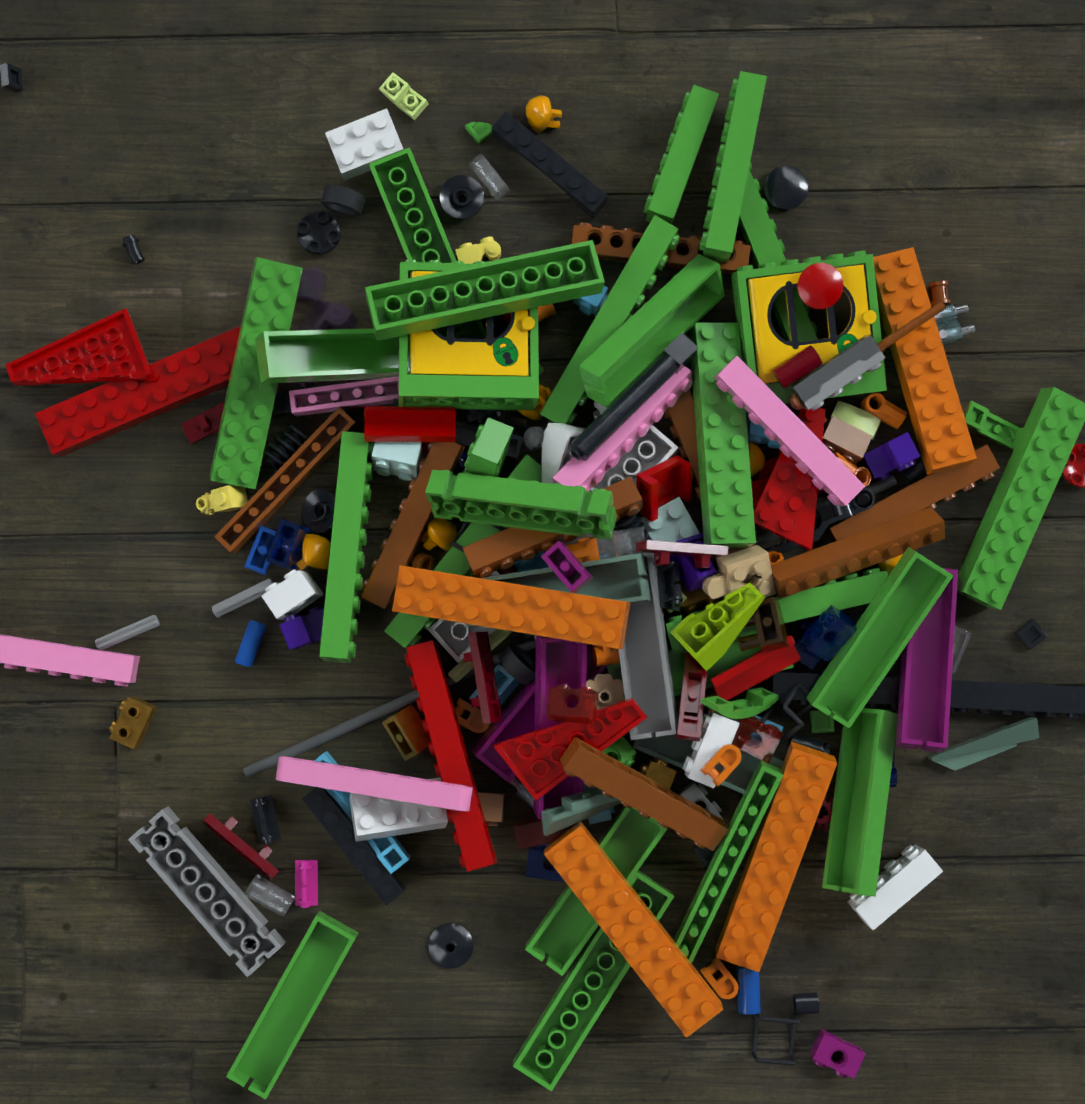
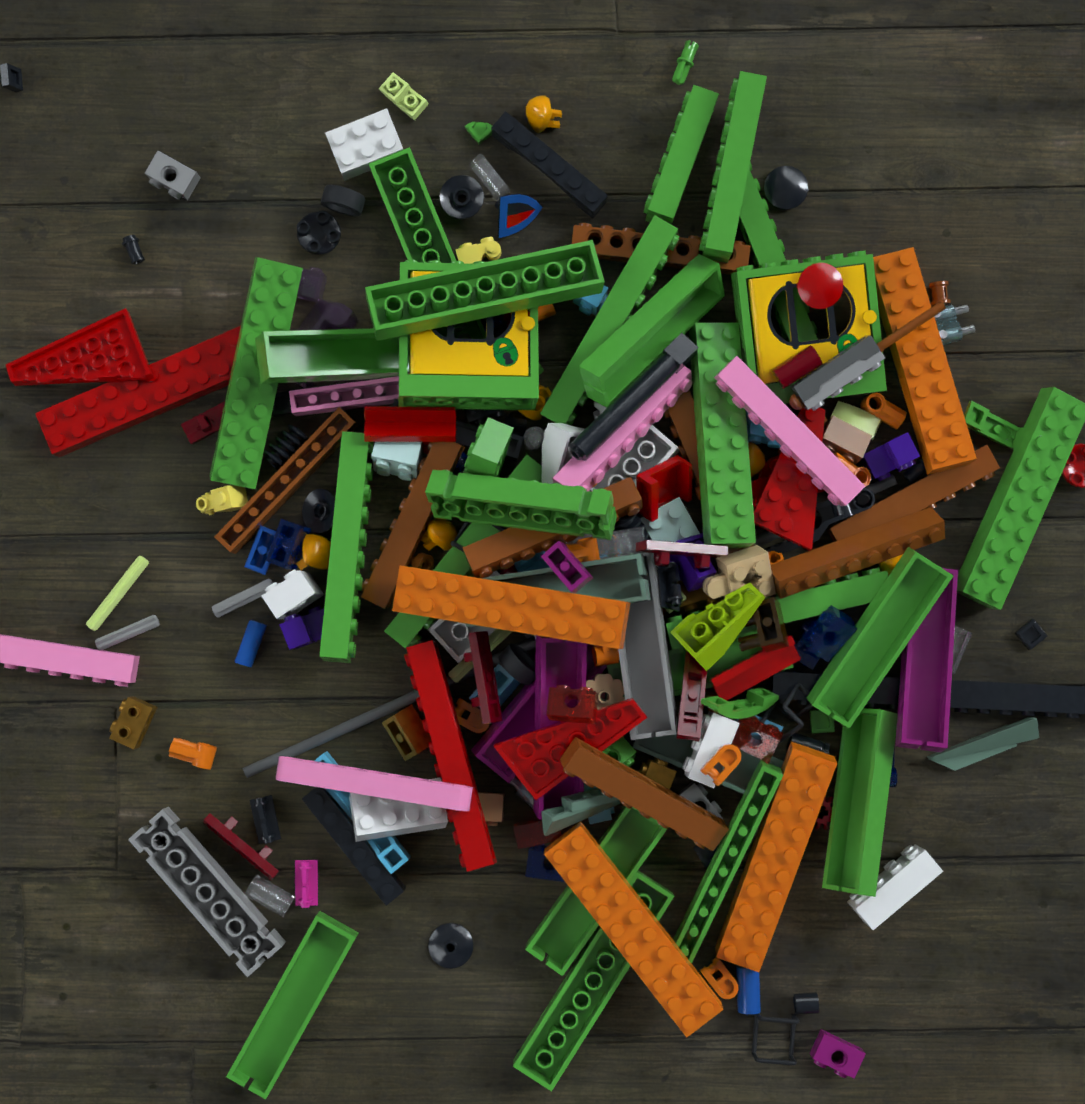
none -> yellowish green axle [86,556,149,631]
none -> light grey brick [145,151,201,200]
none -> orange piece [169,738,217,770]
none -> shield [495,193,543,238]
none -> bright green axle [672,40,699,85]

